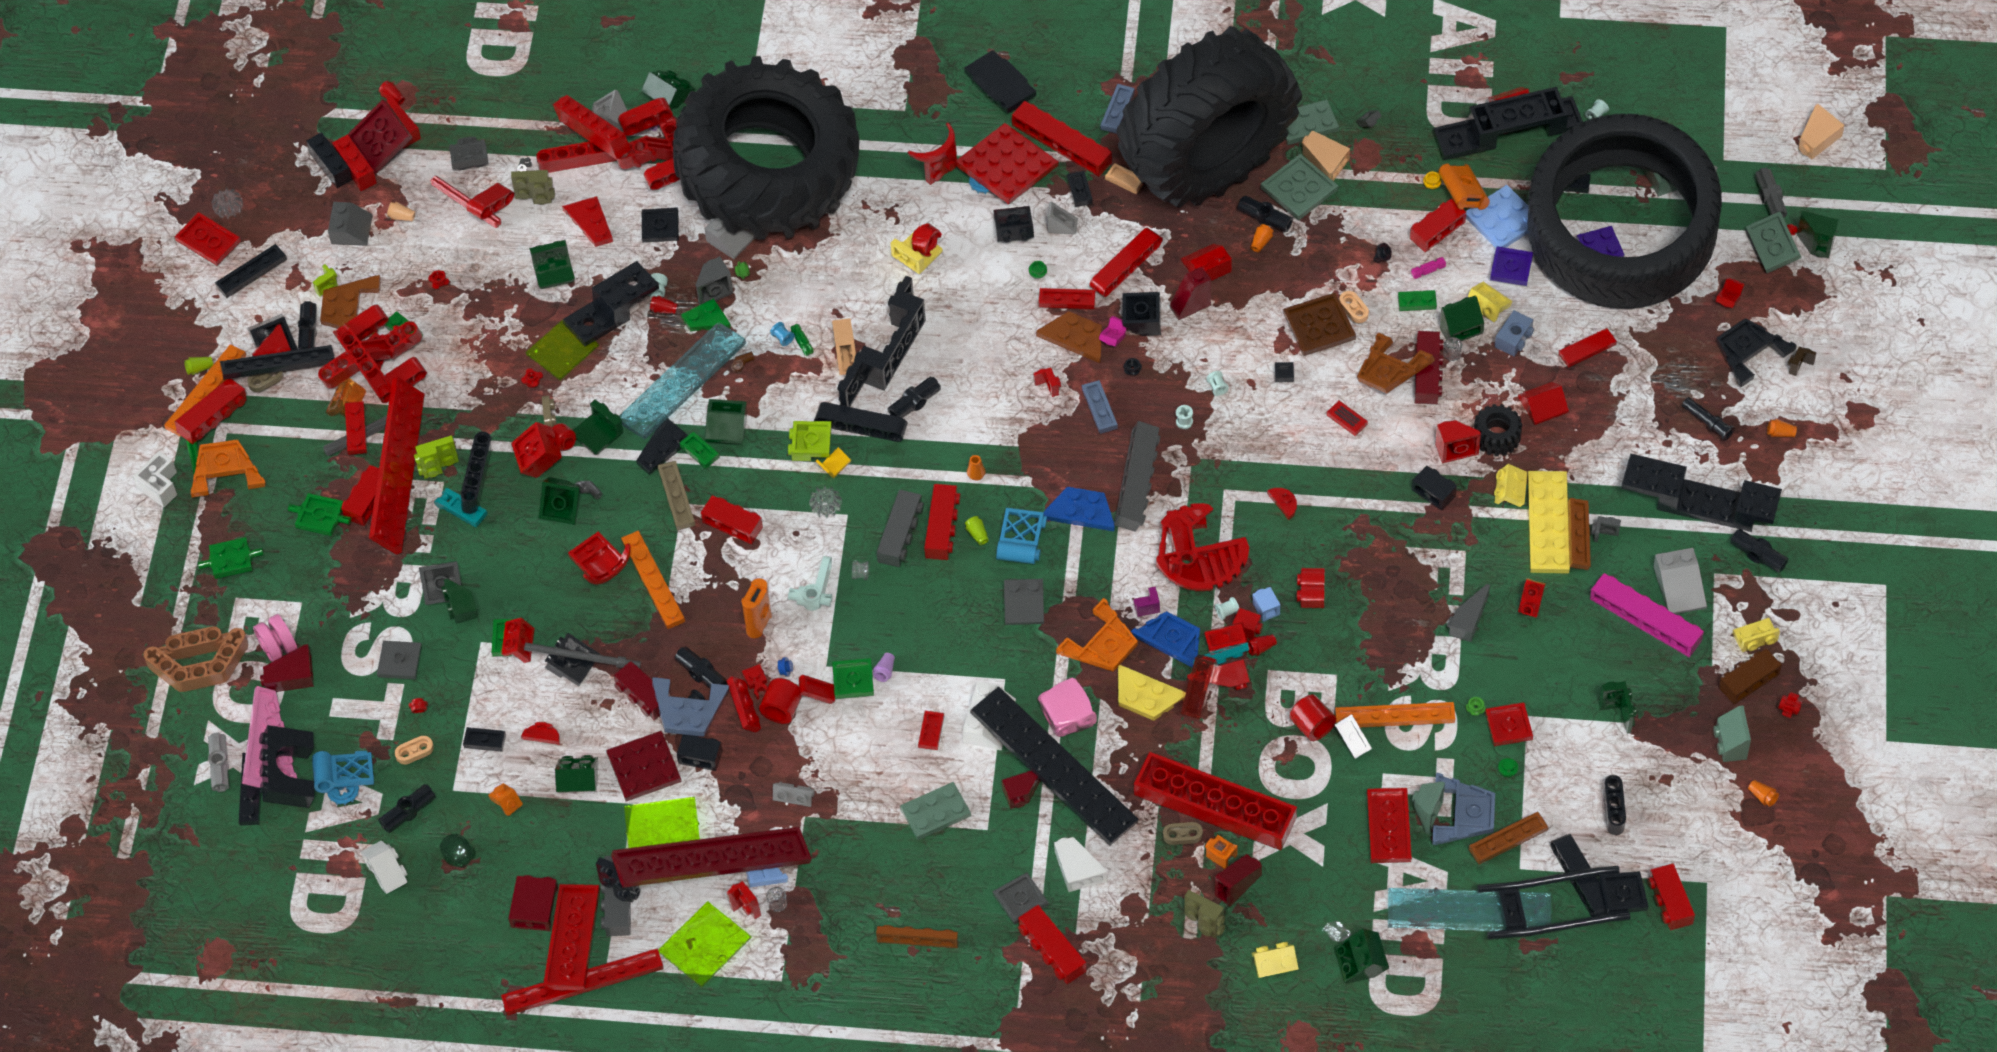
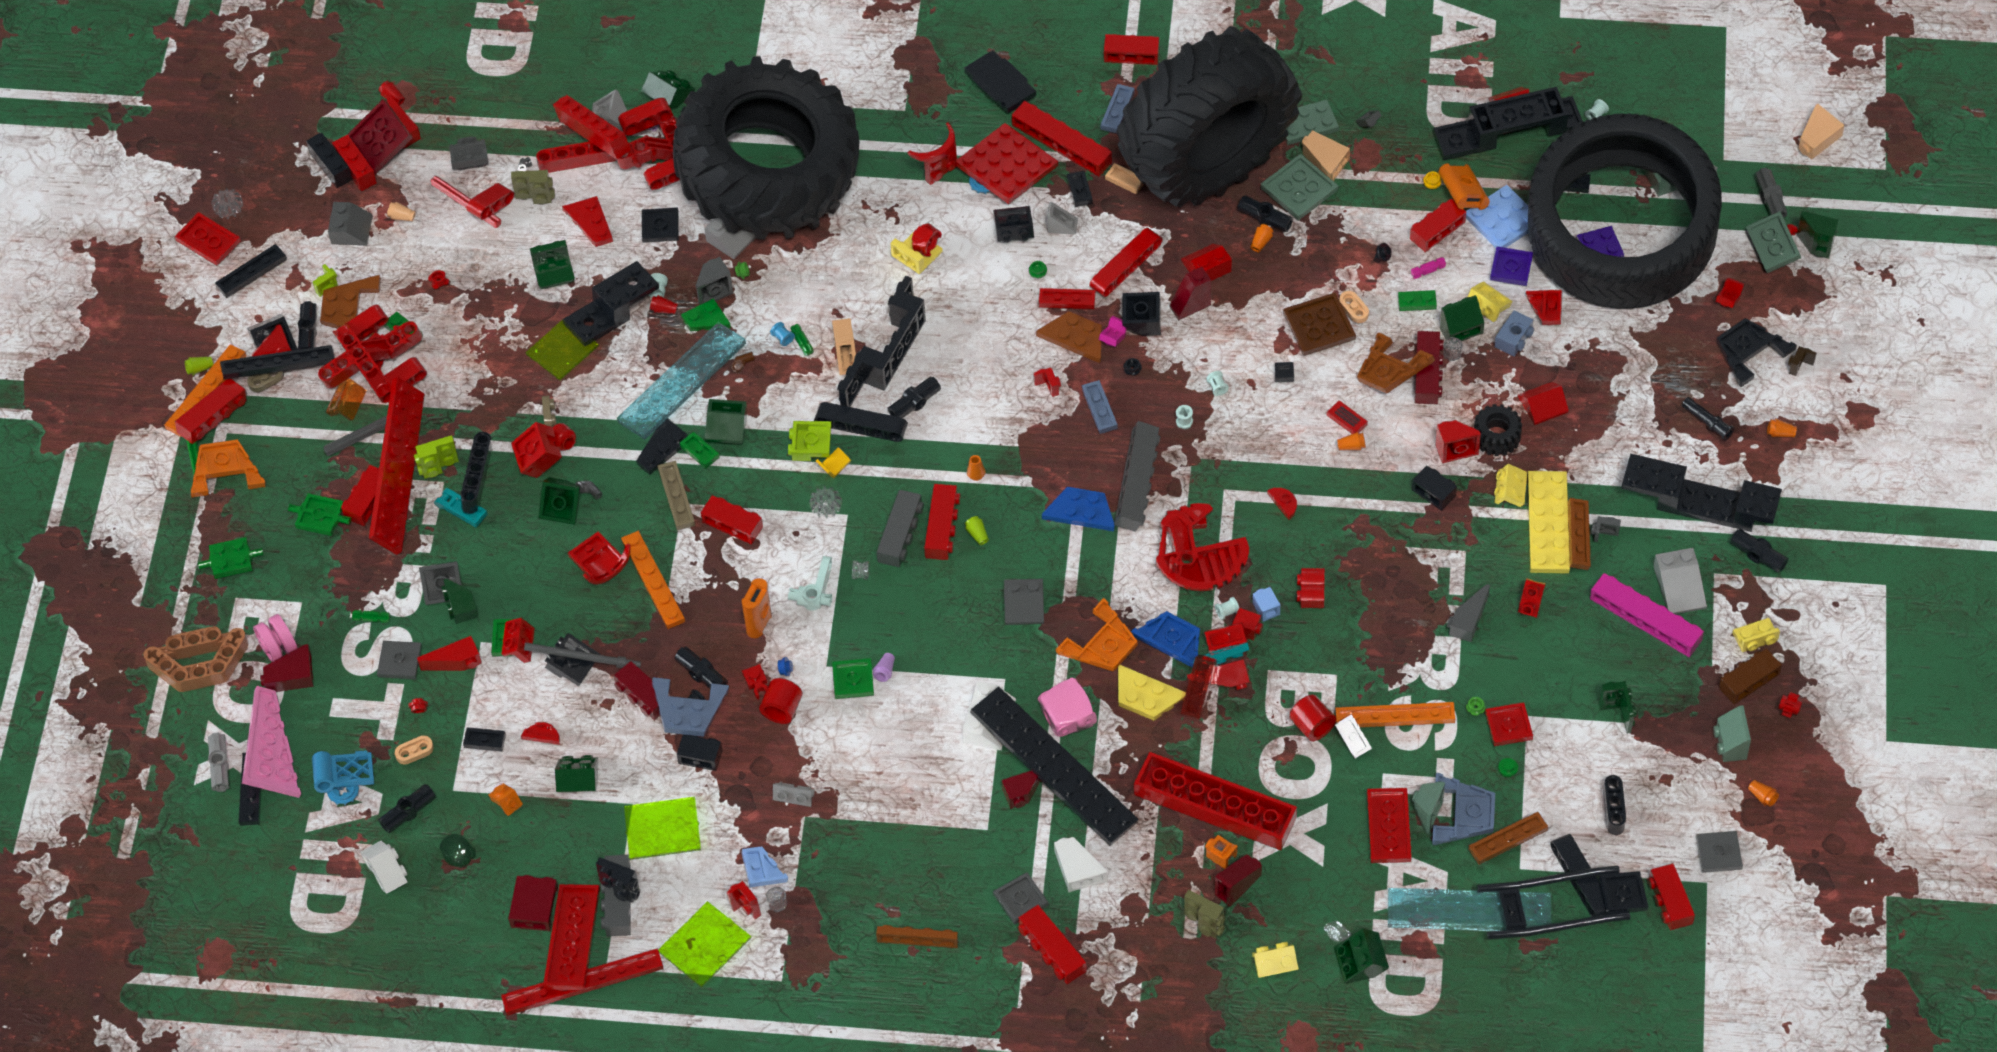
white brick [133,451,177,507] -> none
black arch [259,725,314,808] -> none
red plate [345,401,367,455] -> none
red plate [521,368,543,388] -> none
dark green bracket [573,399,623,455] -> none
dark red plate [606,730,682,802] -> none
dark red plate [611,827,812,888] -> none
red plate [726,676,761,733] -> none
red tile [798,674,835,704] -> none
sand green plate [900,782,971,841] -> none
red plate [918,711,945,750] -> none
dark azure piece [996,508,1047,564] -> none
magenta panel [1133,586,1160,617] -> none
dark tan plate [1163,822,1203,845] -> none
red cone [1247,634,1277,656] -> none
red tile [1559,328,1617,368] -> none
none -> green axle [352,610,390,623]
none -> red slope [417,636,482,671]
none -> red brick [1104,34,1159,65]
none -> orange cone [1337,432,1366,451]
none -> red wing [1526,290,1563,325]
none -> dark grey plate [1696,831,1743,873]

